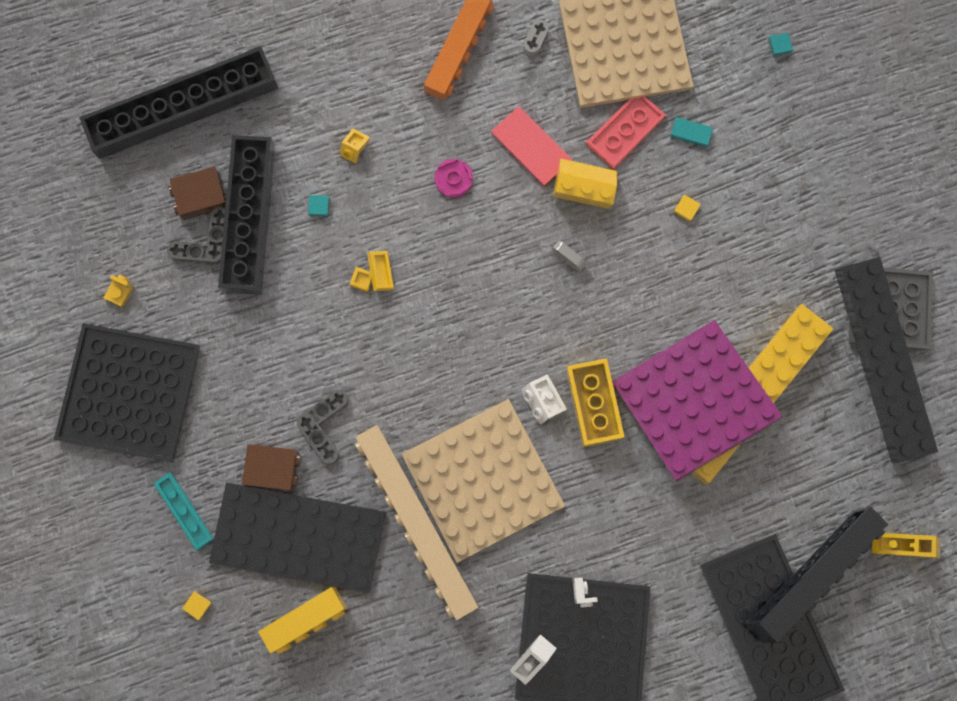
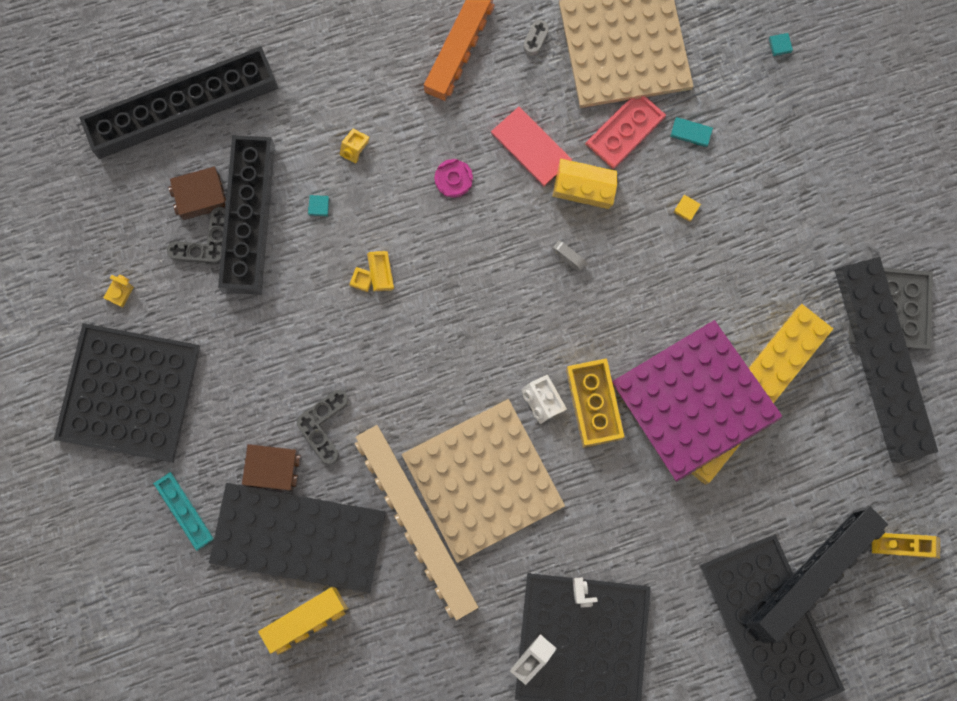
yellow tile [182,591,212,620] -> none

